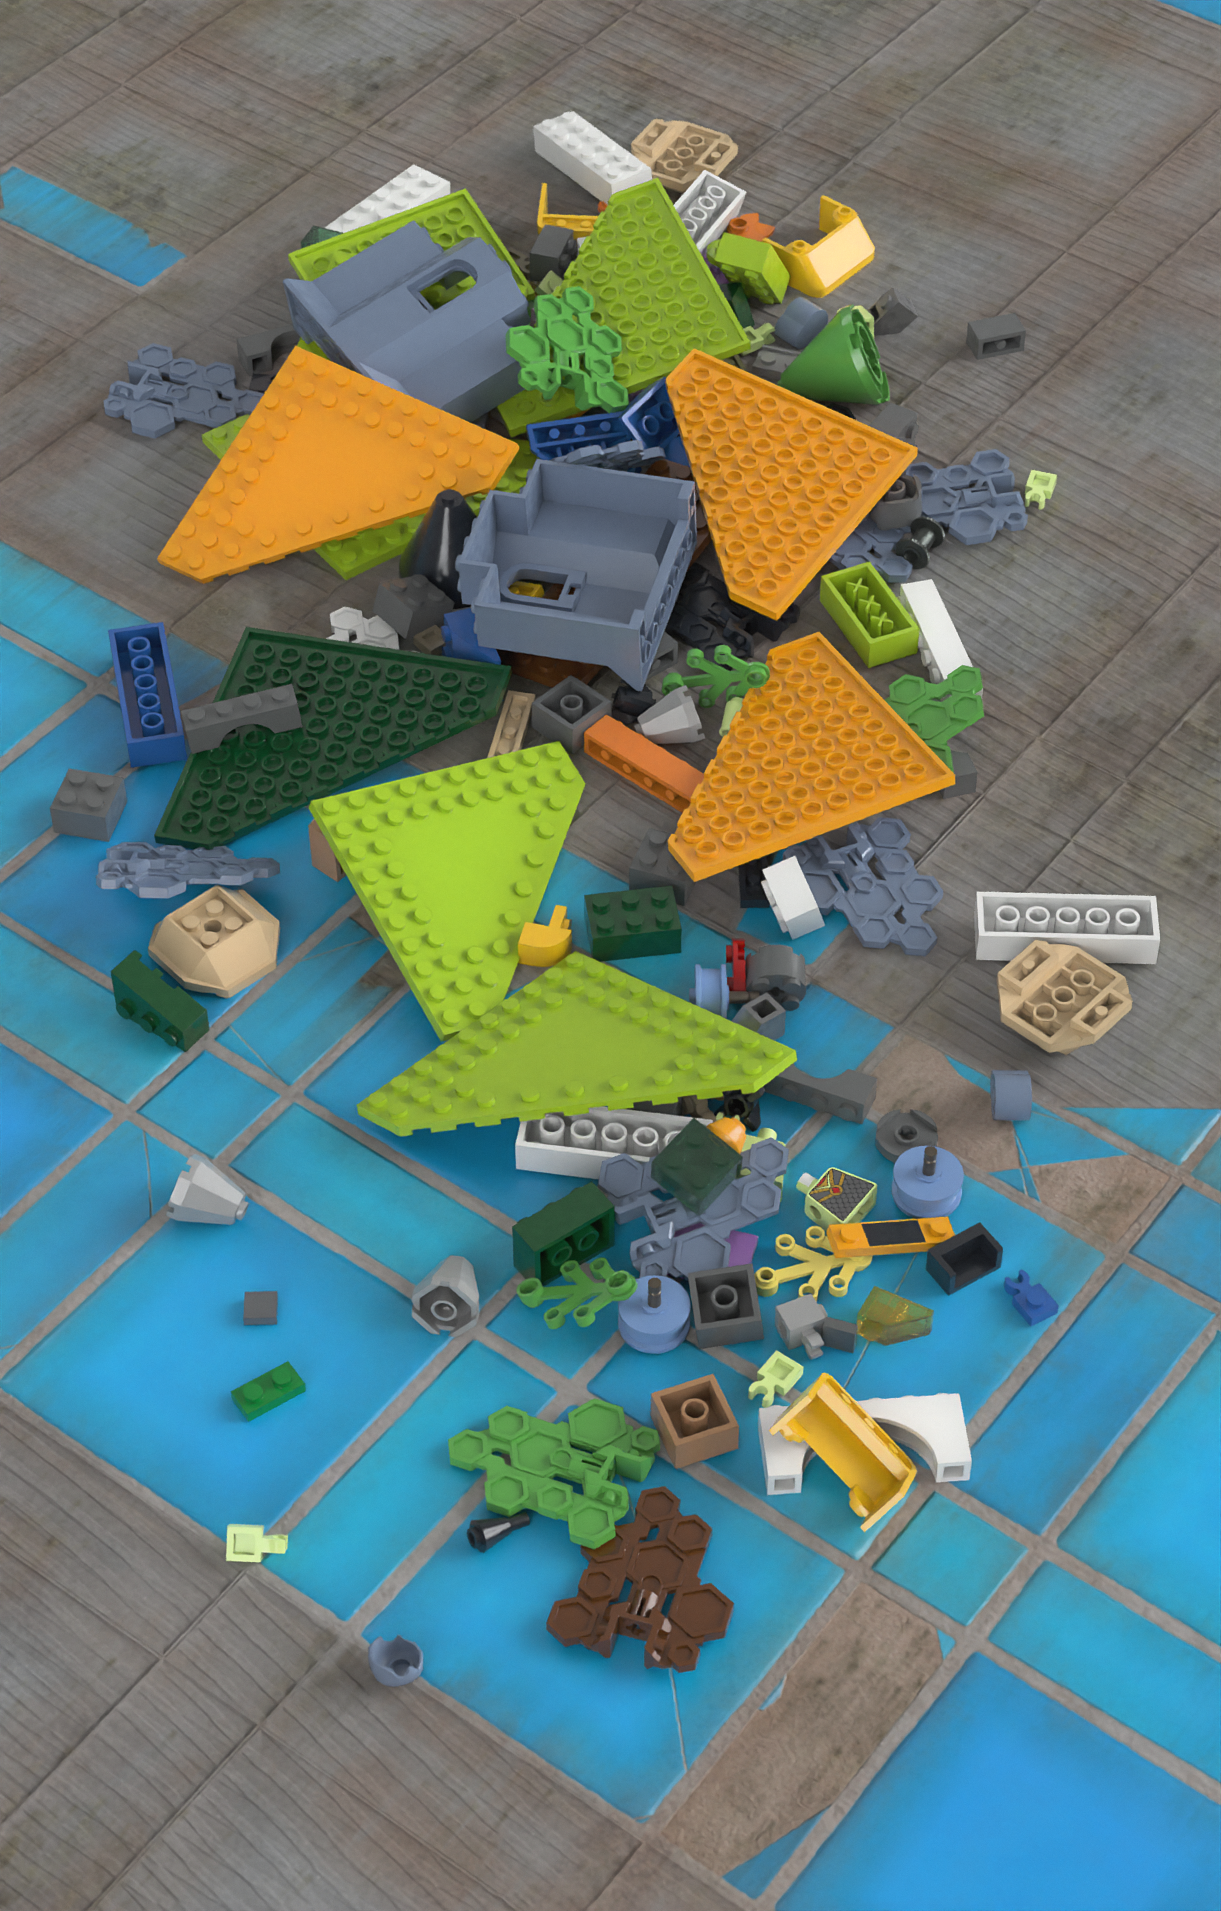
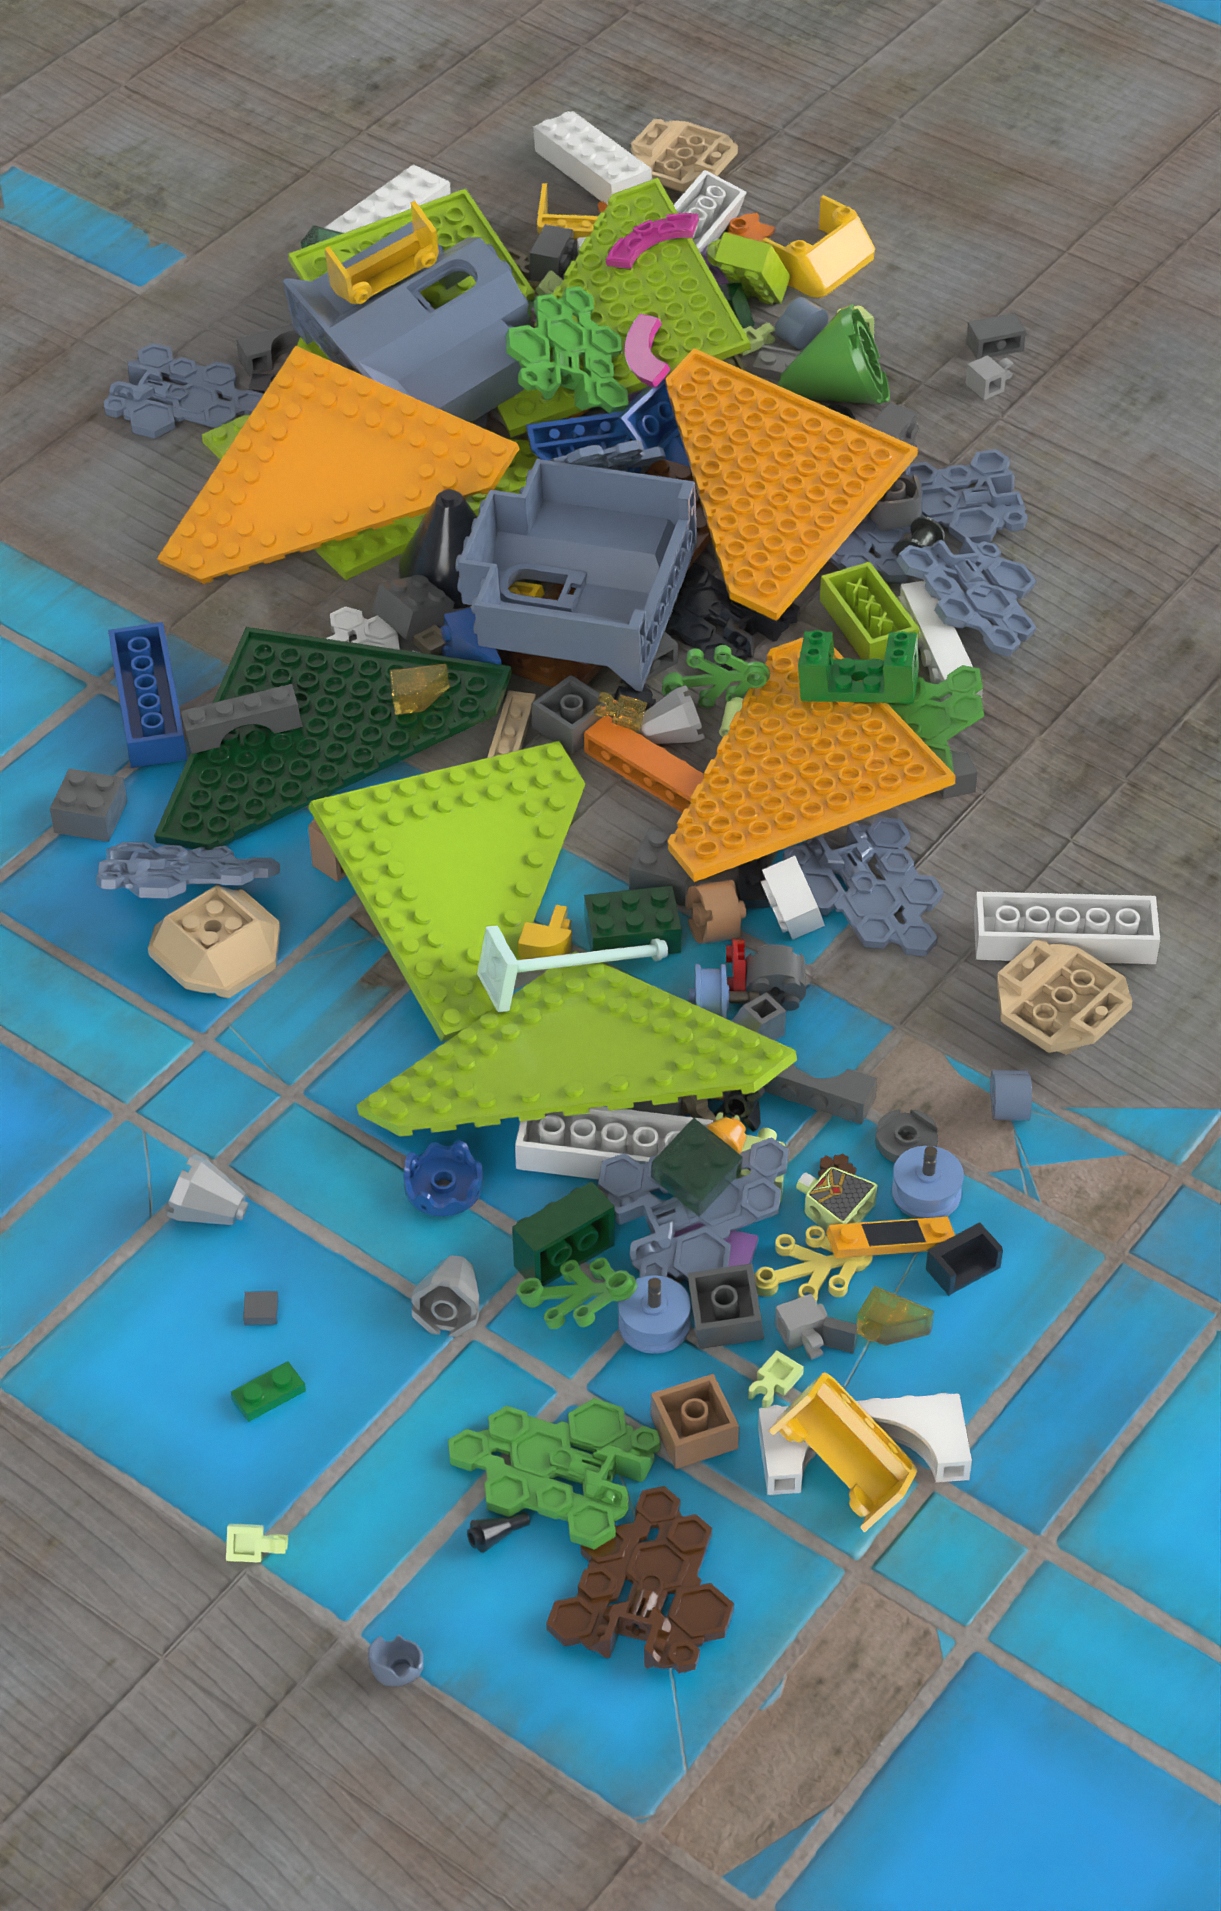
dark green wedge [110,950,210,1052] -> none
flat silver slope [867,287,918,336] -> none
blue plate [1004,1270,1059,1326] -> none
yellowish green plate [1025,470,1057,510] -> none
none -> yellow windscreen [325,201,439,304]
none -> clear yellow slope [390,664,450,715]
none -> blue plate [403,1140,483,1217]
none -> light aqua tile [477,926,668,1012]
none -> clear yellow plate [594,692,647,731]
none -> dark pink tile [606,213,699,269]
none -> tile [624,314,670,388]
none -> medium nougat brick [686,880,746,944]
none -> green plate [798,630,919,703]
none -> reddish brown plant [818,1153,857,1177]
none -> sand blue piece [896,538,1037,657]
none -> light grey brick [966,355,1014,400]

